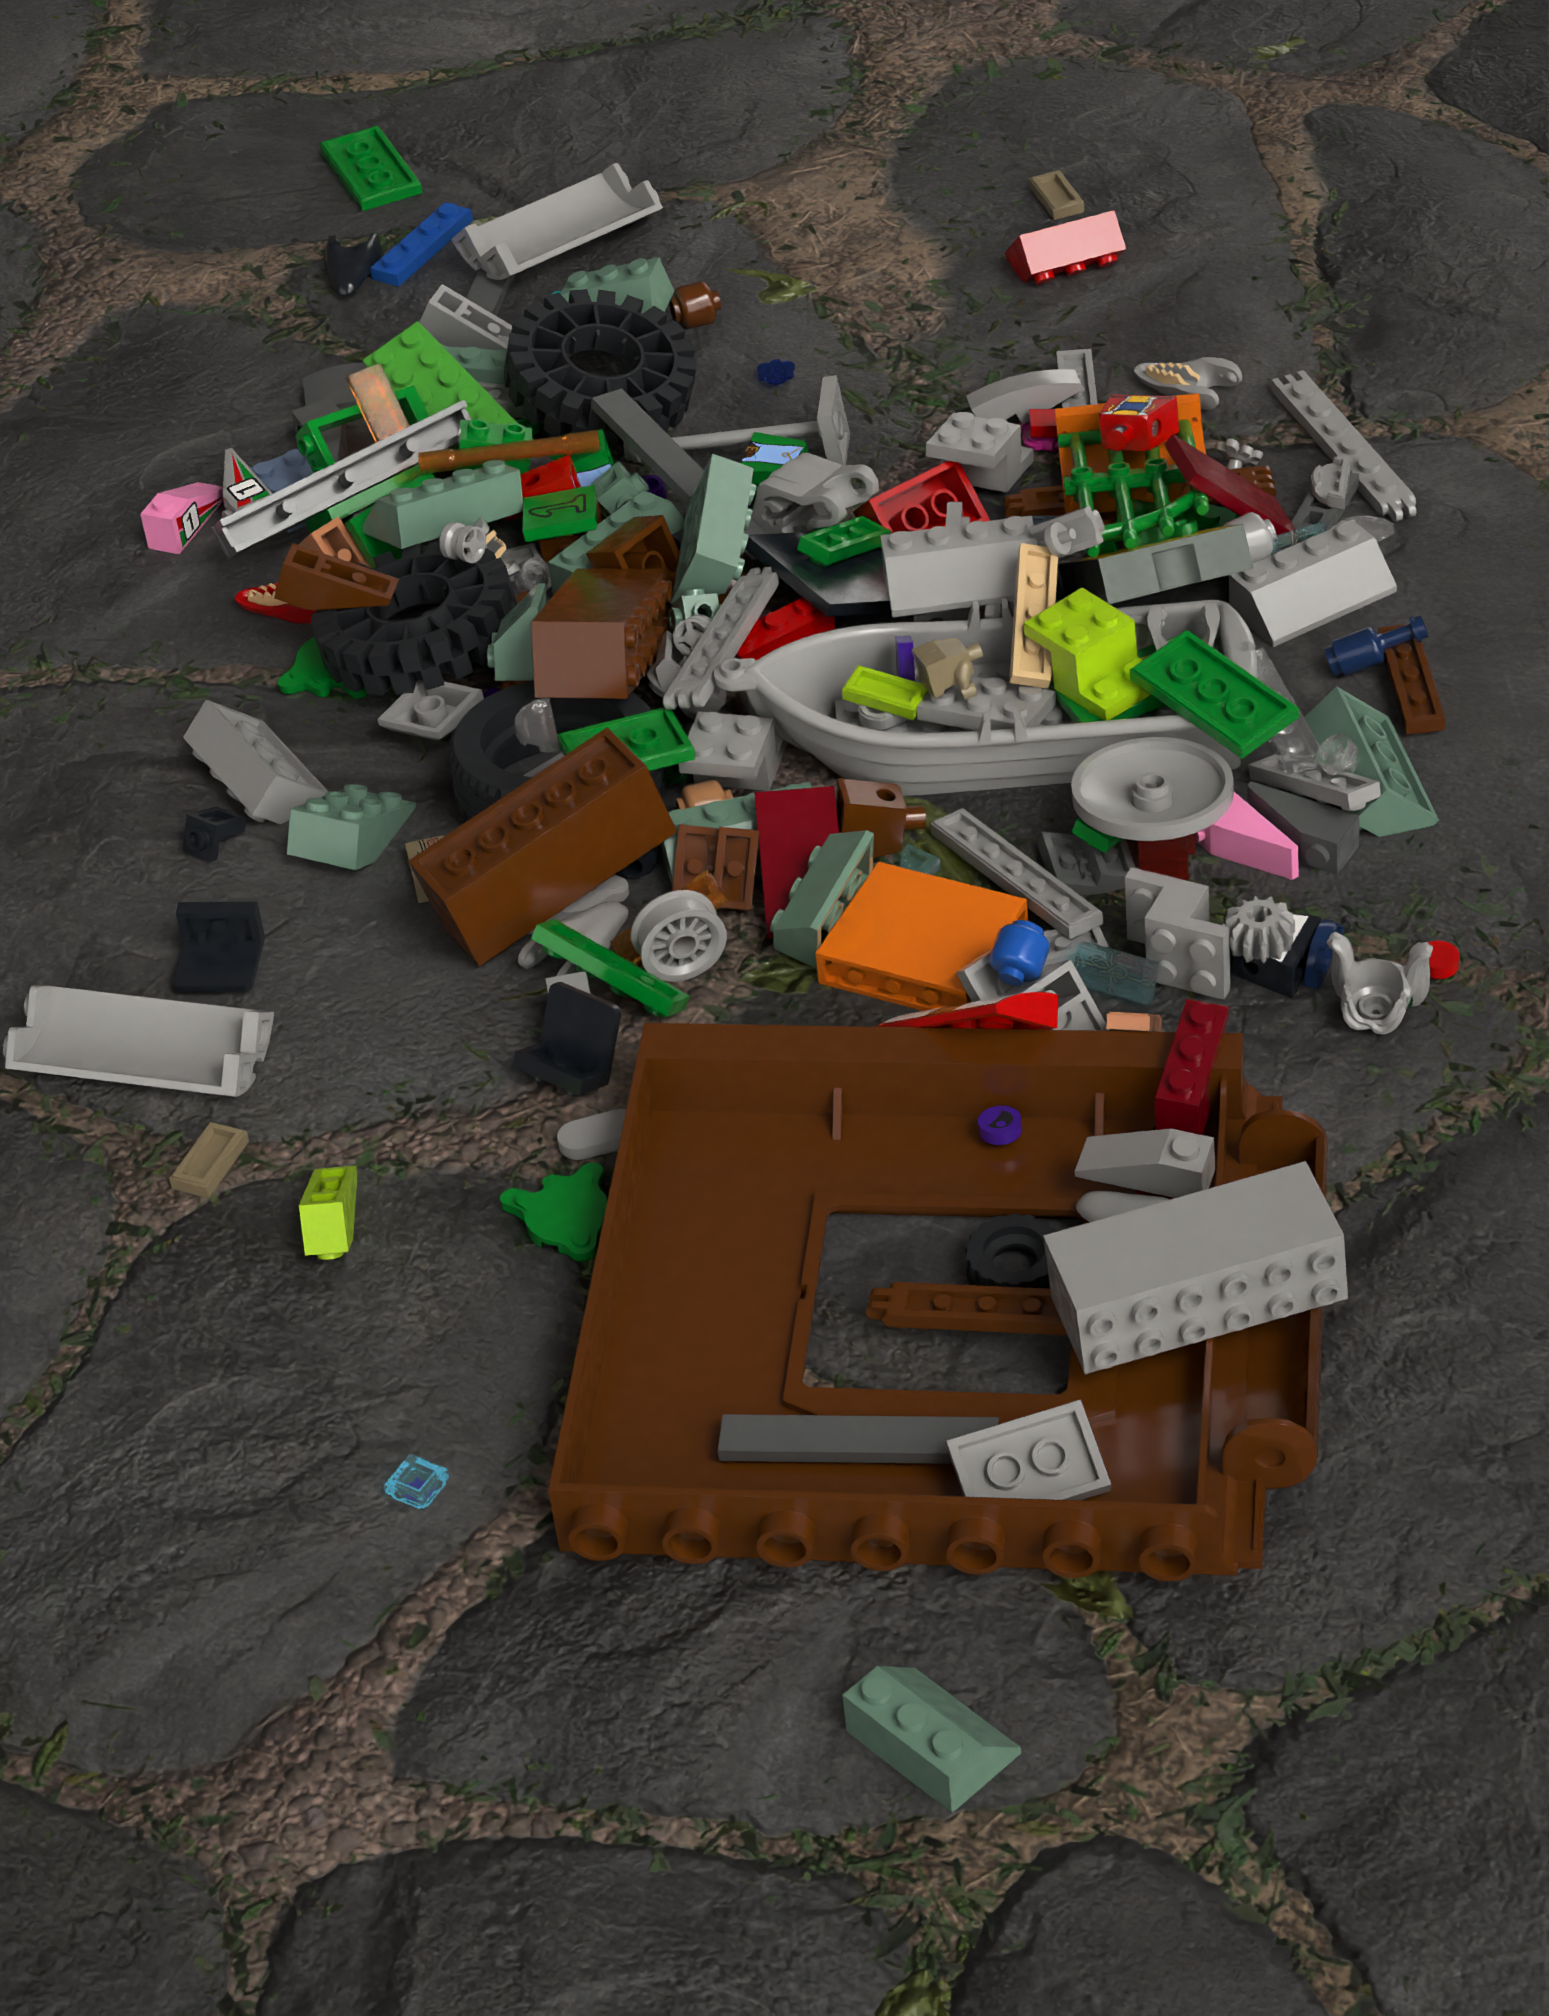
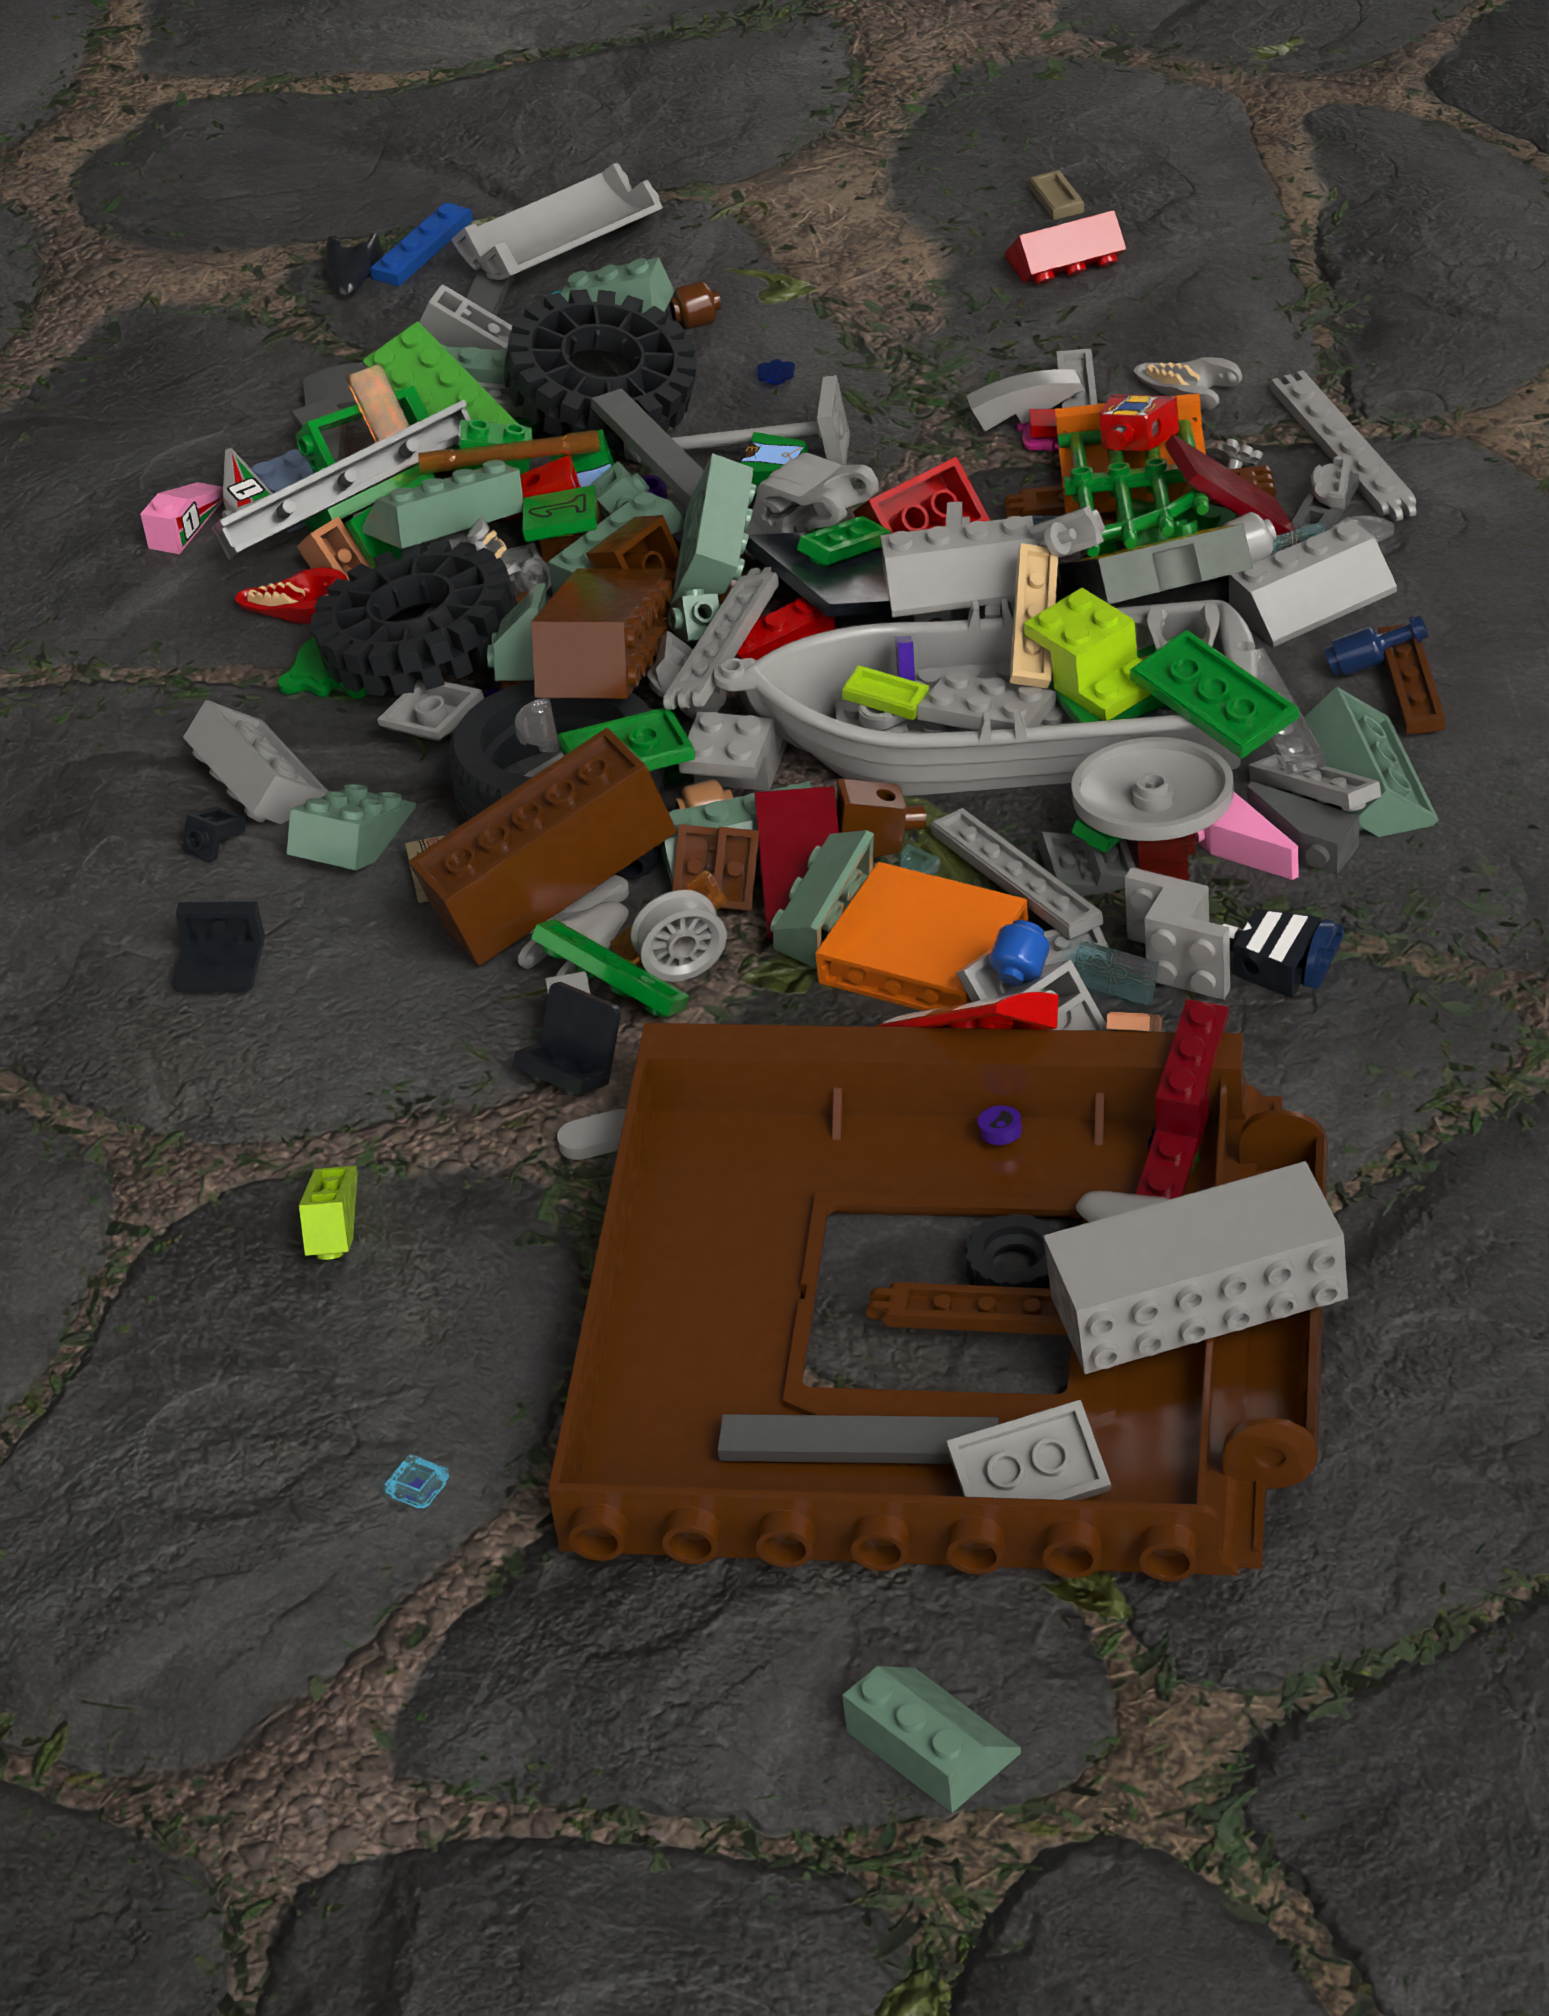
light grey cylinder [3,985,274,1097] -> none
dark tan tile [169,1122,249,1198] -> none
reddish brown slope [274,543,399,610] -> none
green tile [319,126,423,211] -> none
light grey wheel [439,522,486,563] -> none
green tile [500,1163,608,1262] -> none
light grey wheel [673,615,712,656] -> none
dark tan piece [912,638,983,699] -> none
light grey bracket [926,412,1034,492] -> none
light grey slope [1075,1129,1215,1198] -> none
light grey gear [1225,895,1295,964] -> none
clear tile [1315,733,1358,775] -> none
light grey hair [1327,932,1433,1035] -> none
red piece [1428,940,1460,979] -> none

